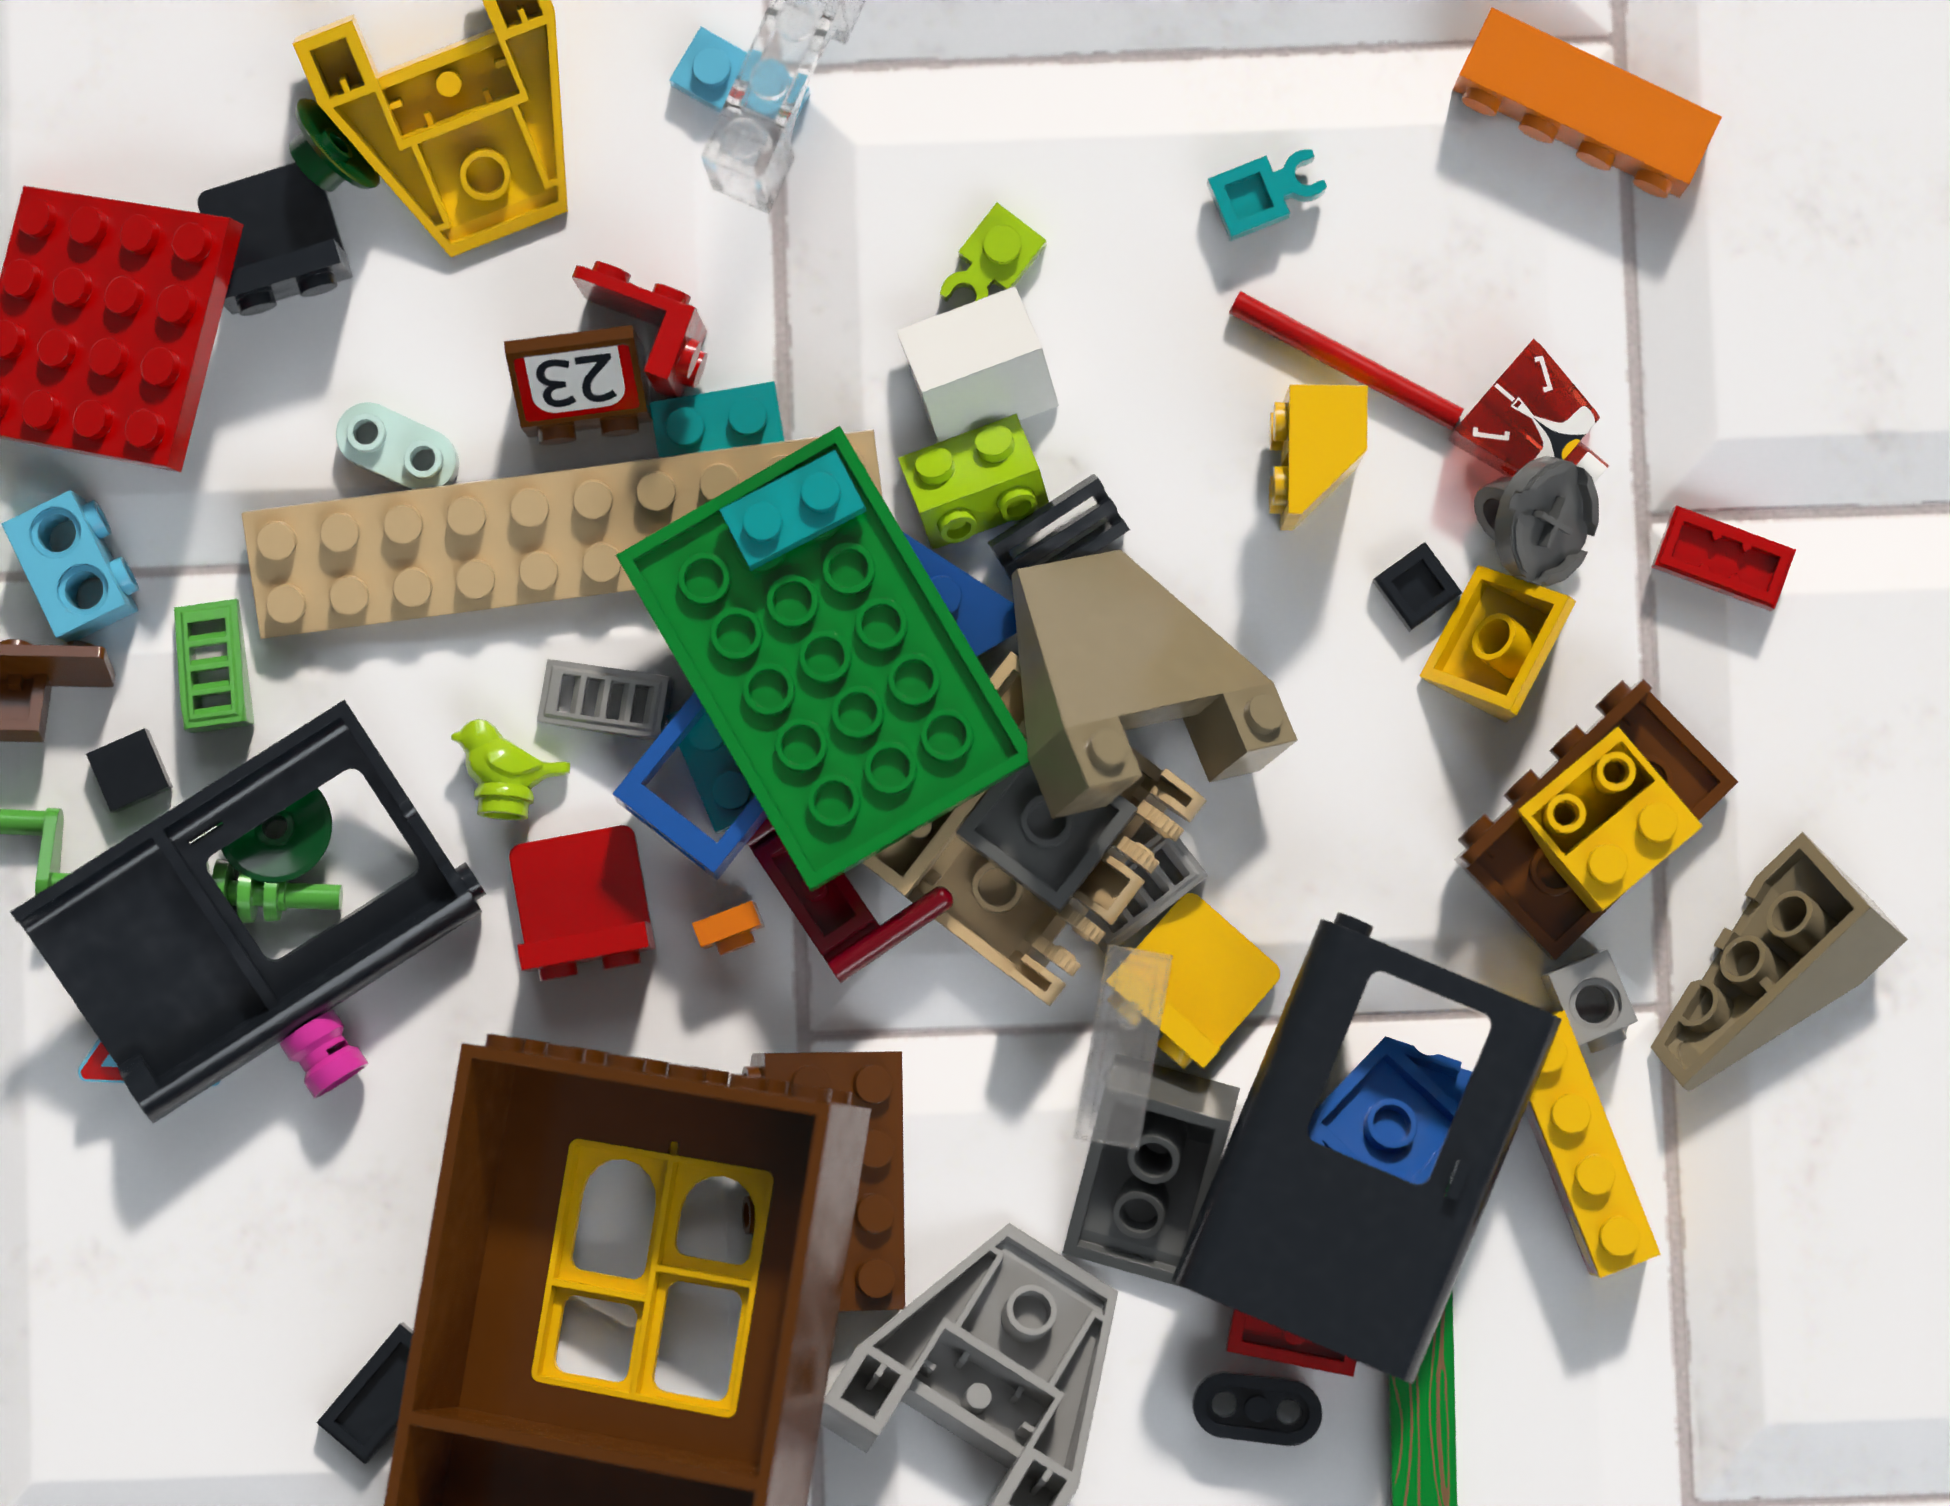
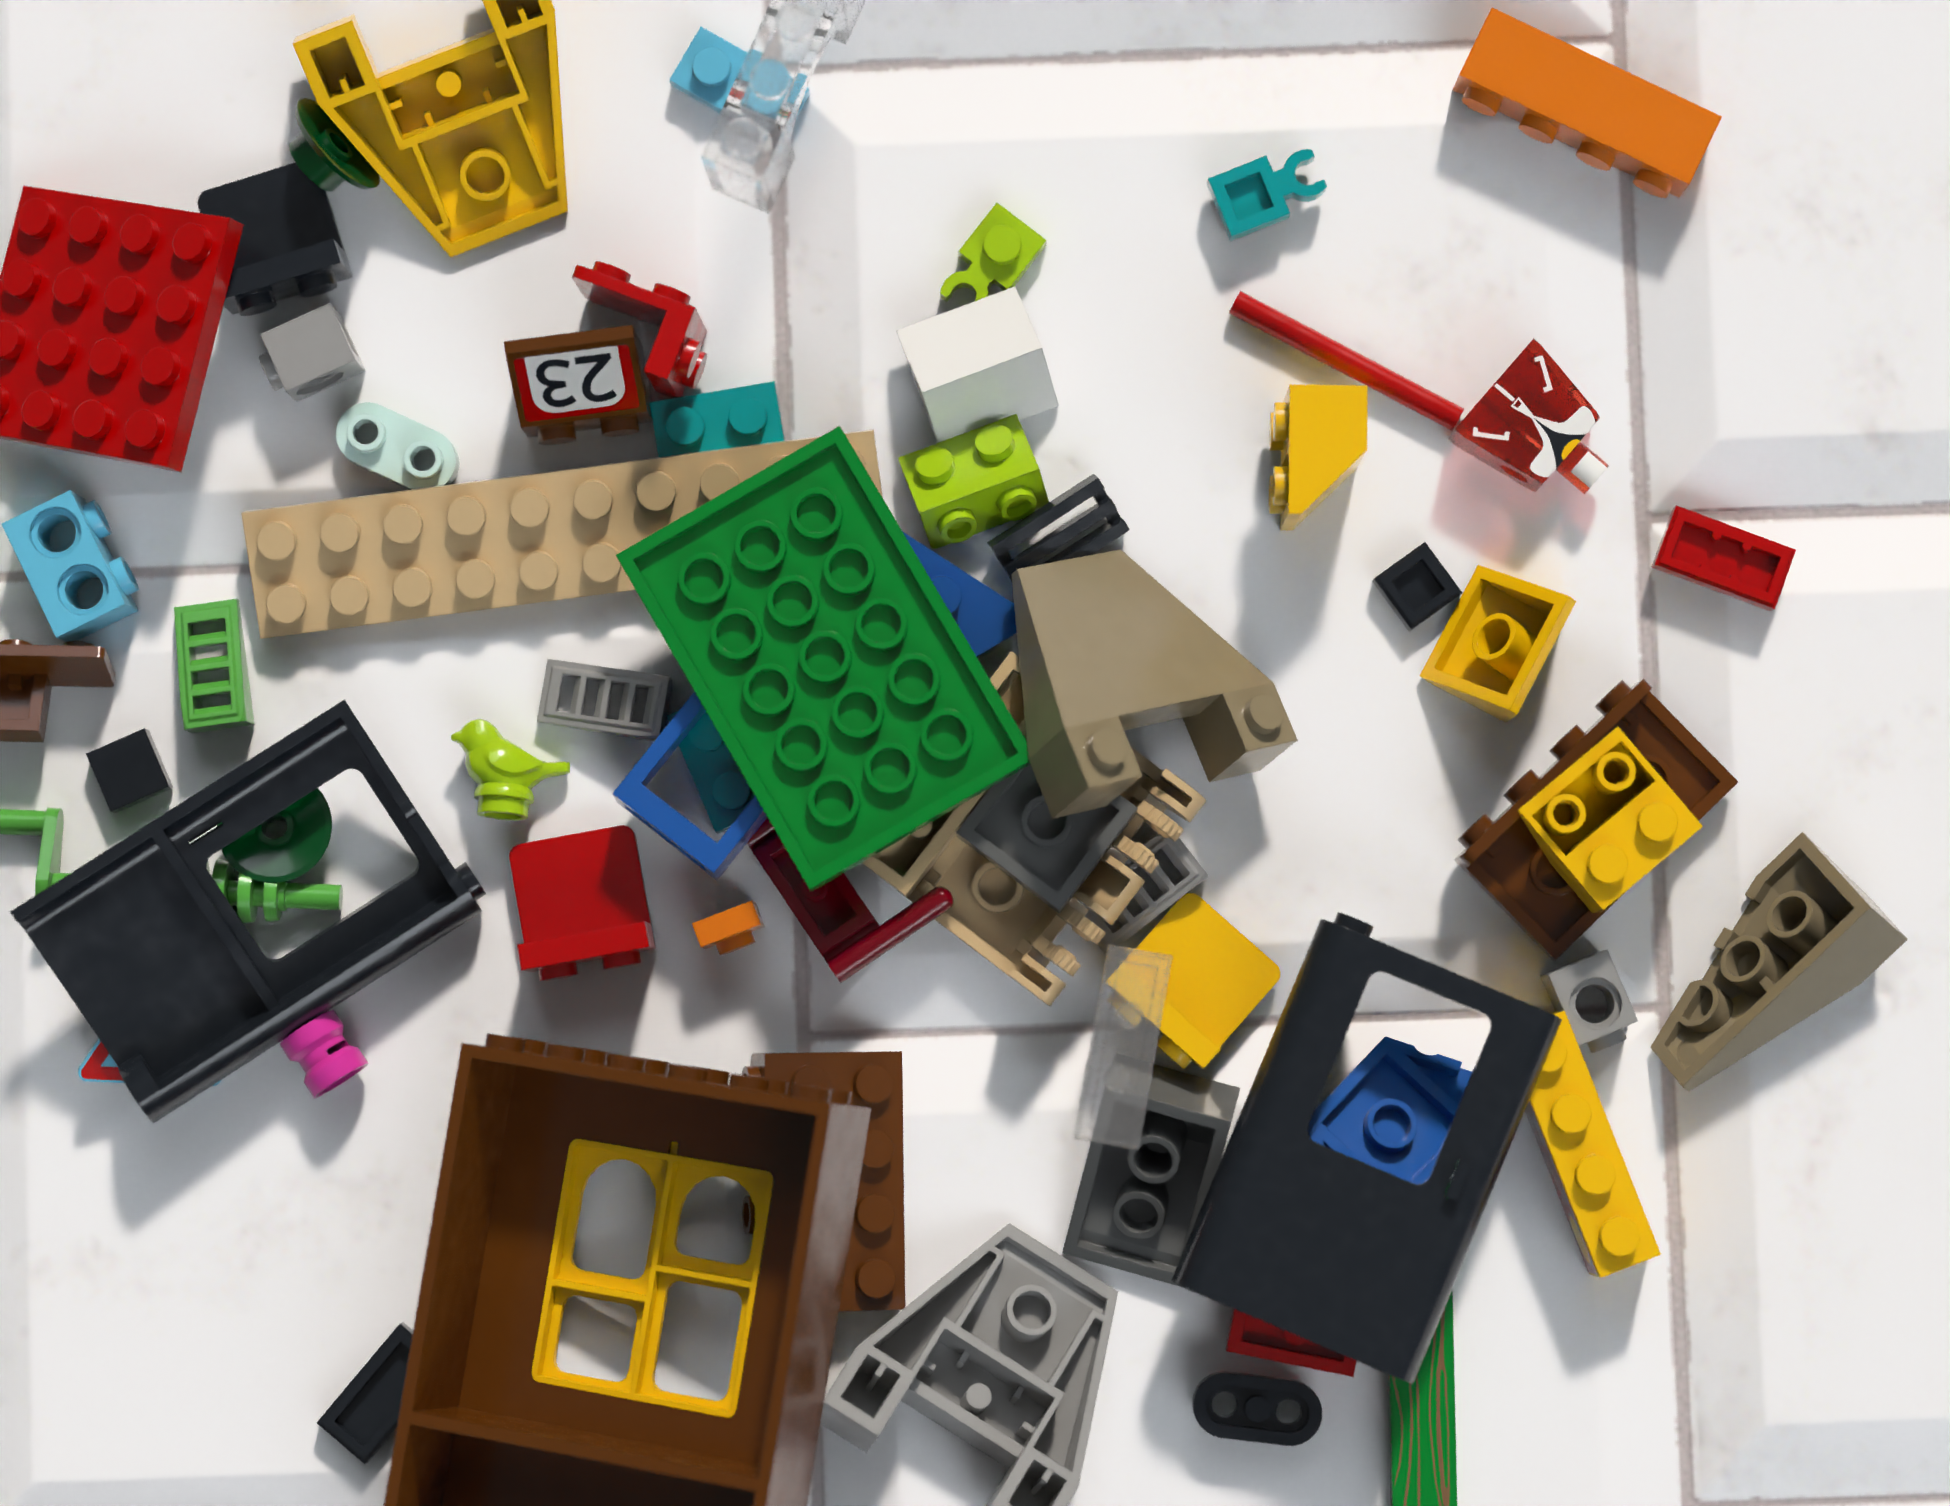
teal plate [719,450,866,571] -> none
dark grey tile [1474,456,1599,586] -> none
none -> light grey brick [259,303,366,402]

